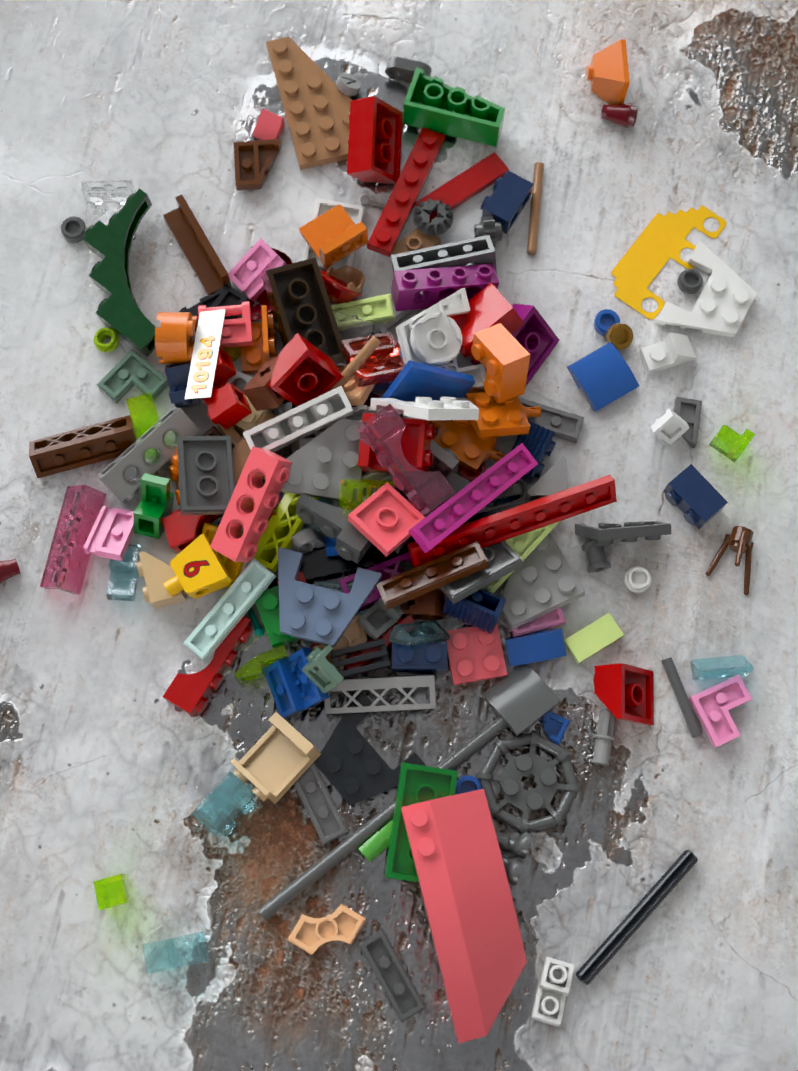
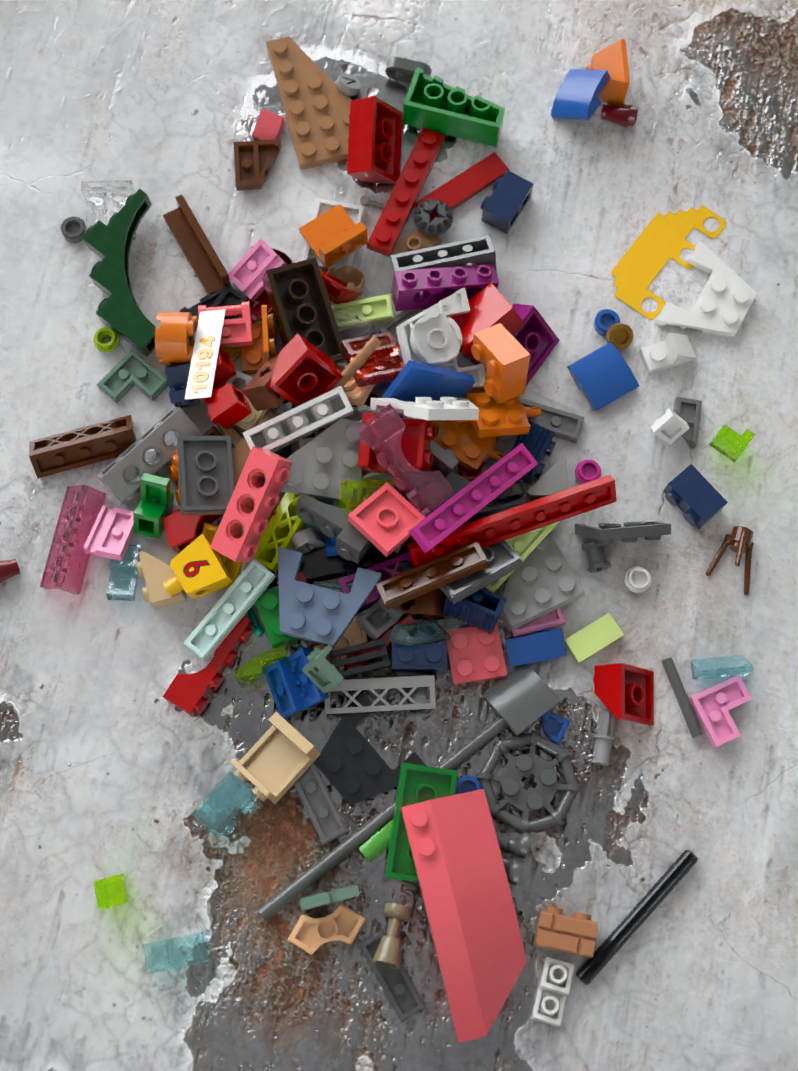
clear neon green slope [126,392,159,439] -> none
dark grey gear [474,216,502,248] -> none
medium nougat bar [527,162,544,255] -> none
dark grey plate [677,269,703,294] -> none
none -> sand green tile [300,884,361,911]
none -> dark tan piece [372,903,413,969]
none -> nougat brick [533,906,598,958]
none -> slope [550,69,611,121]
none -> dark pink plate [575,460,602,484]

